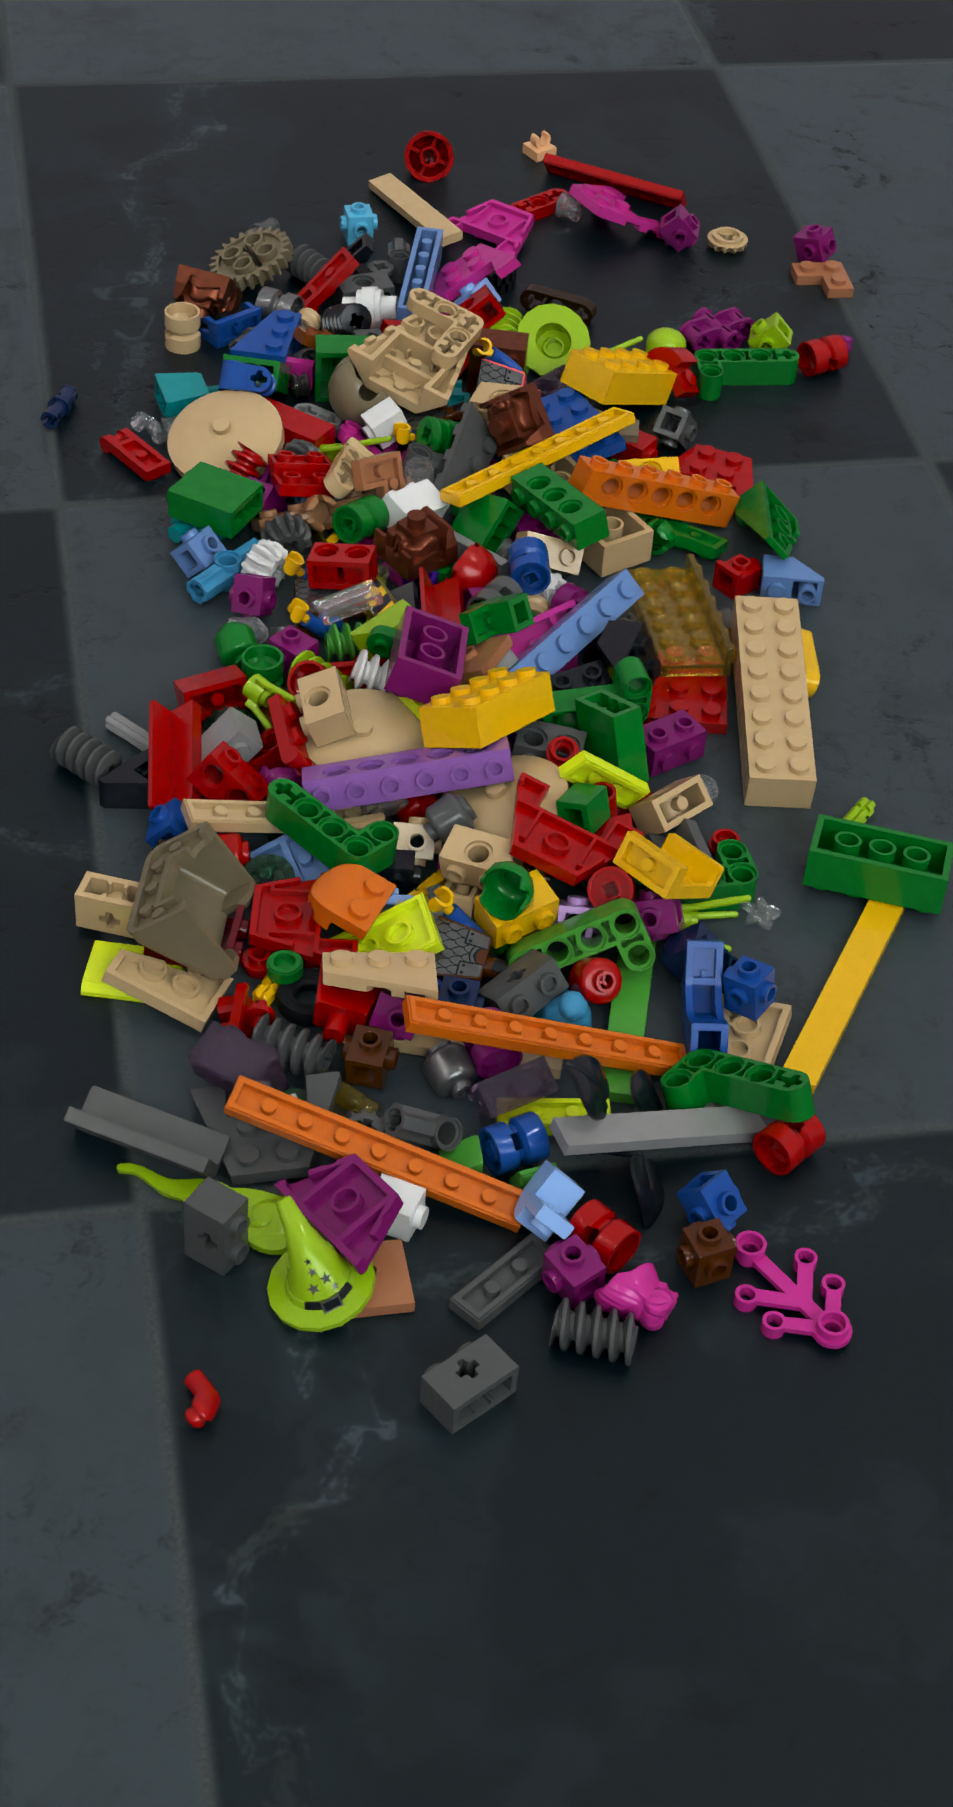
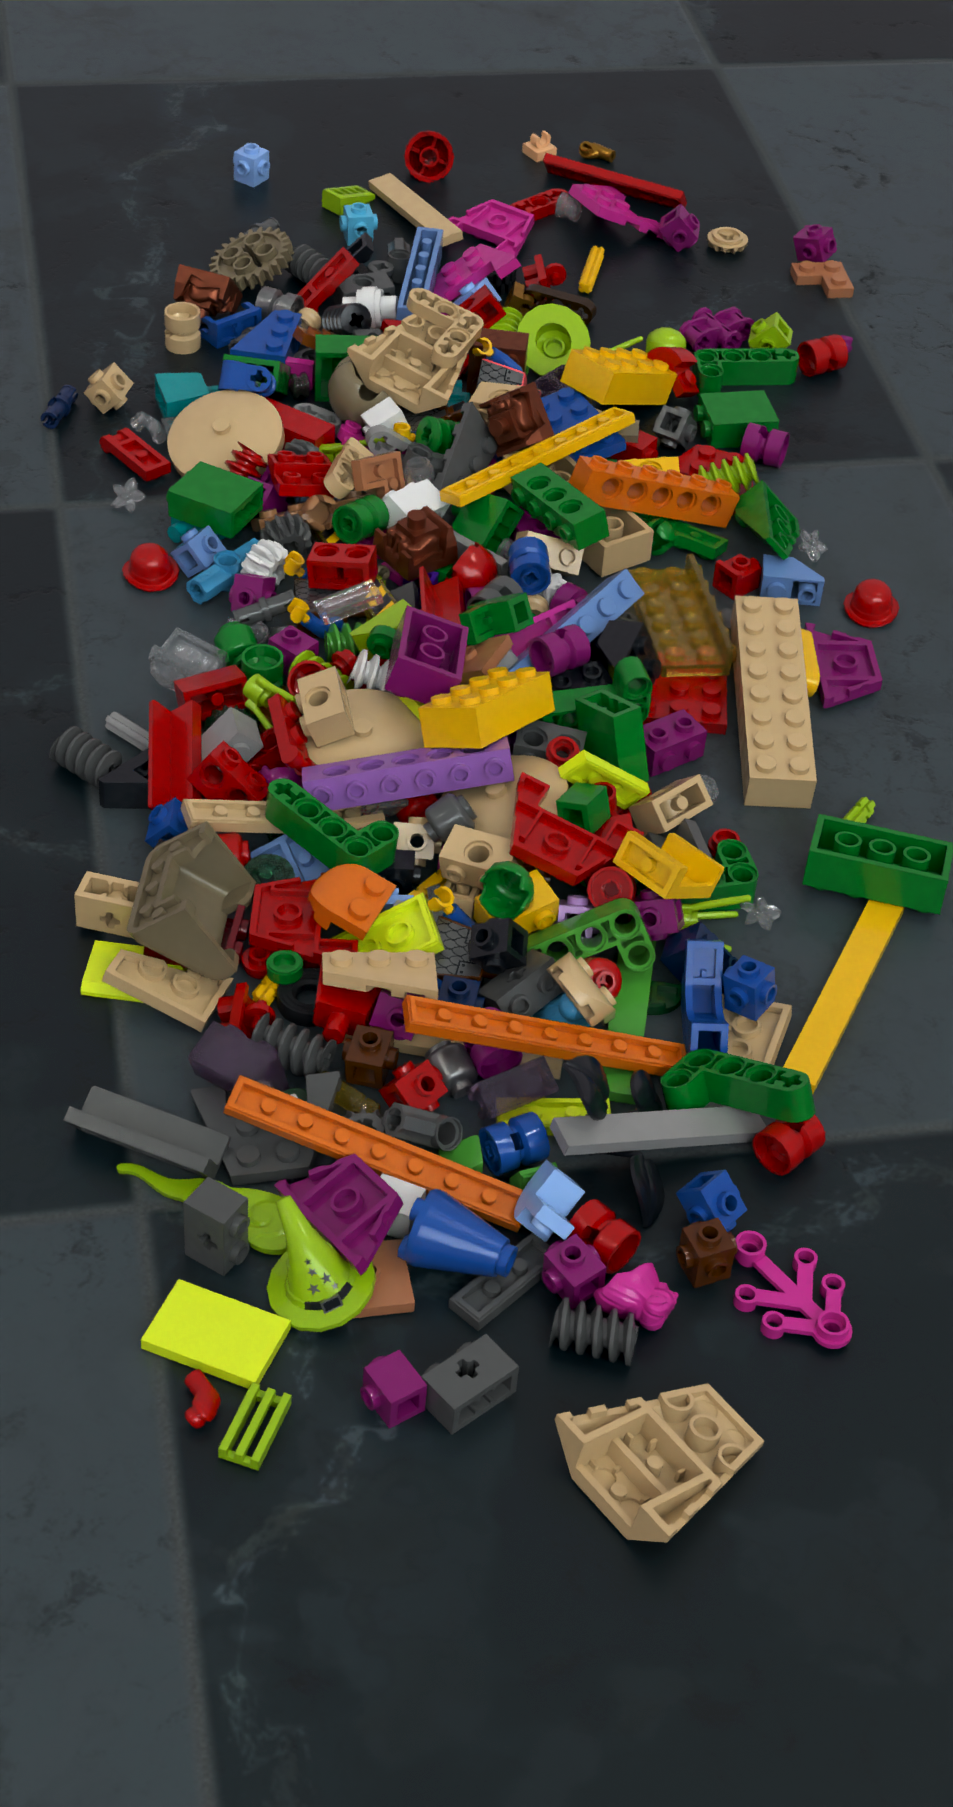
none -> tan brick [84,362,134,414]
none -> clear plant [111,478,146,514]
none -> red hat [122,542,180,592]
none -> neon yellow tile [141,1279,291,1389]
none -> clear slope [148,627,229,691]
none -> lime tile [218,1382,292,1471]
none -> dark grey pin [232,589,295,626]
none -> light blue brick [233,143,270,187]
none -> lime slope [322,185,375,216]
none -> red plate [331,649,357,680]
none -> magenta brick [360,1349,427,1429]
none -> light grey beam [365,425,412,460]
none -> red brick [378,1059,448,1112]
none -> blue cone [397,1189,518,1278]
none -> black brick [468,917,528,974]
none -> pearl gold tile [503,281,534,317]
none -> red hips [522,254,567,300]
none -> magenta wheel [529,624,591,678]
none -> tan slope [546,952,617,1028]
none -> tan wedge [555,1383,764,1543]
none -> yellow axle [578,245,605,294]
none -> pearl gold arm [579,141,616,163]
none -> dark green tile [647,981,681,1015]
none -> green brick [693,390,779,449]
none -> lime piece [698,453,759,494]
none -> magenta wheel [740,422,790,468]
none -> clear plant [799,528,828,563]
none -> magenta wing [804,623,883,708]
none -> red hat [843,578,899,628]

